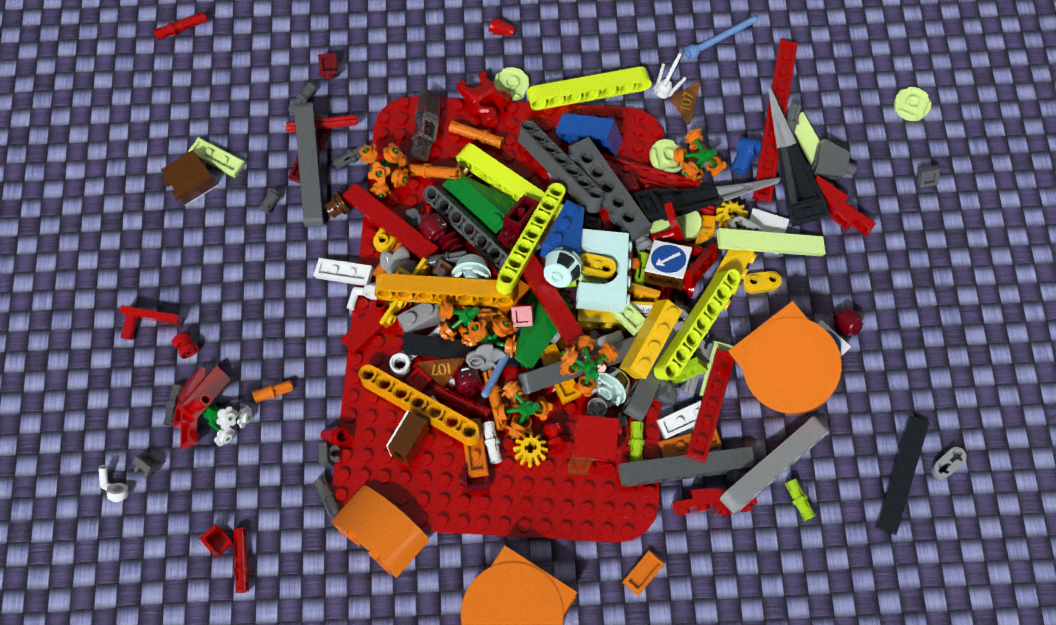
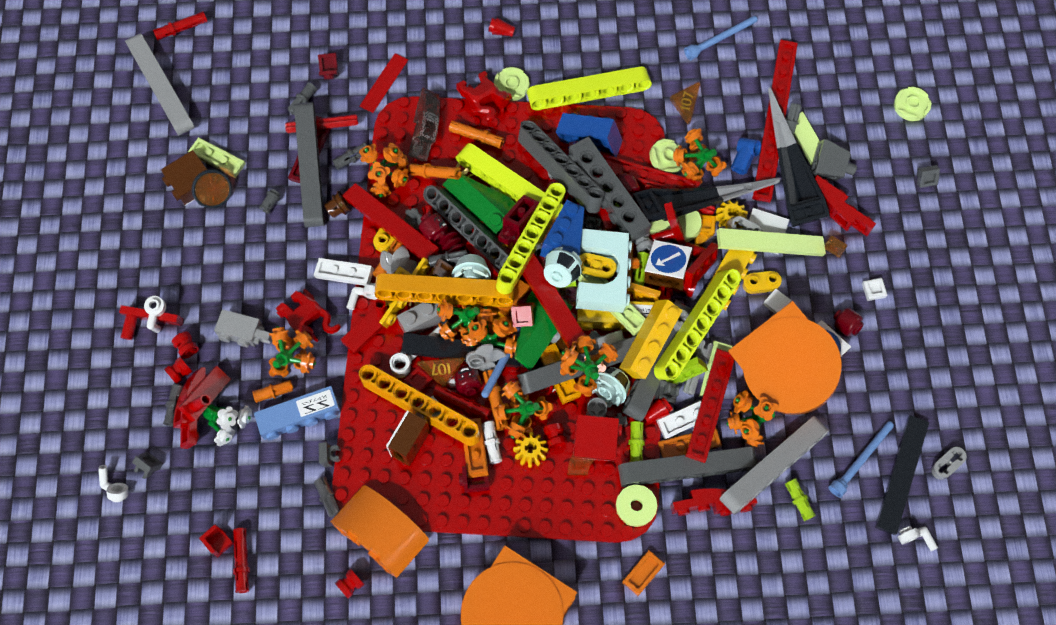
red cone [320,426,349,446] -> none
white plant [654,53,686,99] -> none
none -> light grey beam [125,33,195,136]
none -> white plate [144,296,166,333]
none -> red wheel [164,357,192,384]
none -> clear orange wheel [192,169,232,208]
none -> light grey hinge [214,309,272,347]
none -> medium blue brick [254,386,341,440]
none -> orange plant [269,326,316,377]
none -> red animal [276,289,341,342]
none -> red wheel [335,569,365,599]
none -> red sticker [359,53,408,113]
none -> yellowish green tile [616,485,657,527]
none -> red cone [644,397,673,424]
none -> orange plant [726,390,778,447]
none -> white tile [763,289,791,314]
none -> clear orange tile [825,236,848,258]
none -> medium blue piece [828,421,894,498]
none -> white tile [862,278,887,301]
none -> white plate [898,526,938,551]

